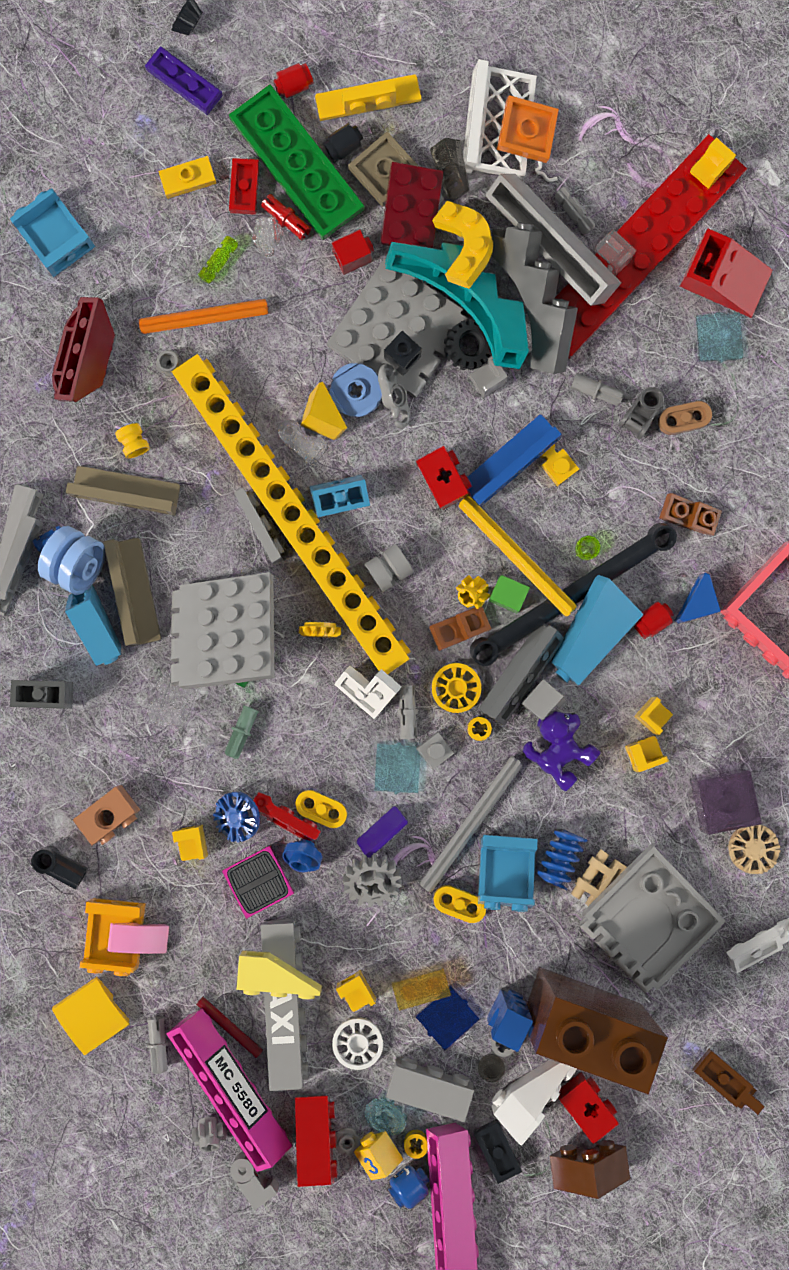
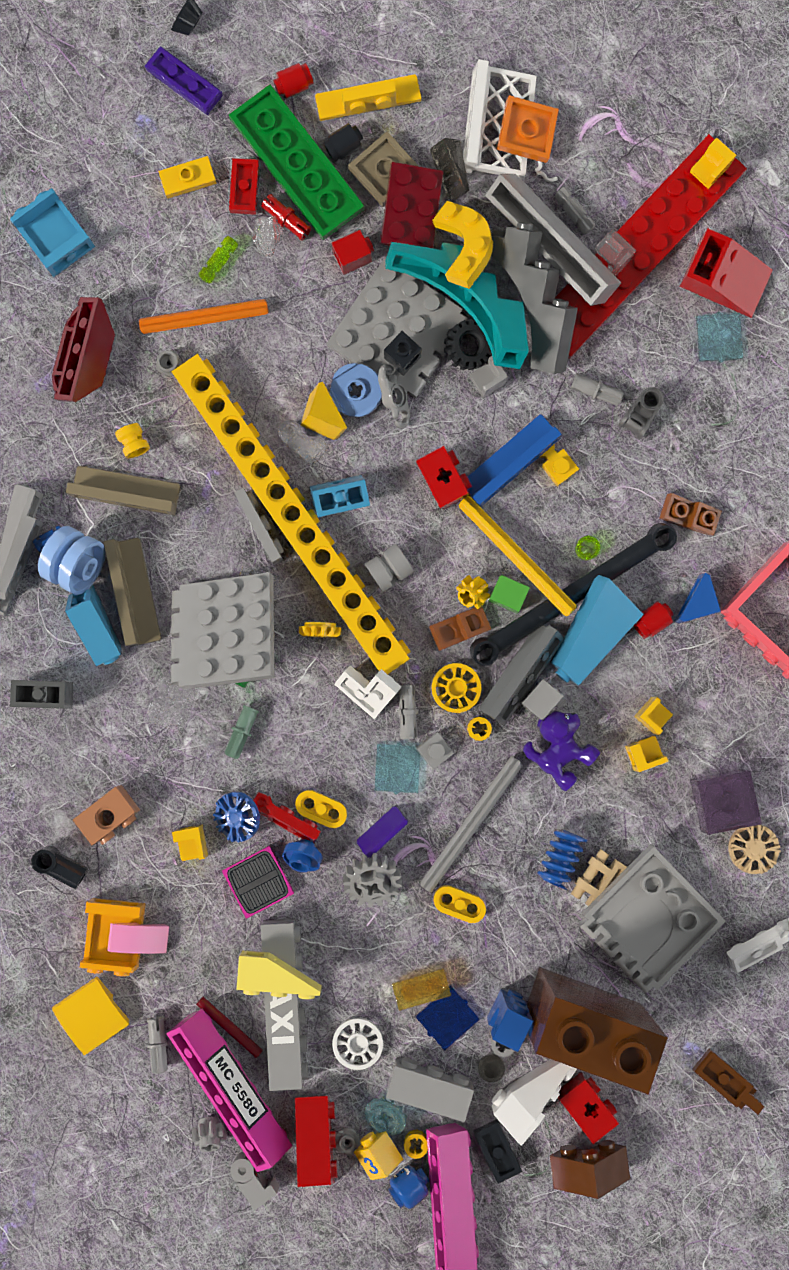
yellow panel [336,970,376,1012] -> none
dark azure panel [478,835,538,912] -> none
medium nougat plate [658,401,712,435] -> none

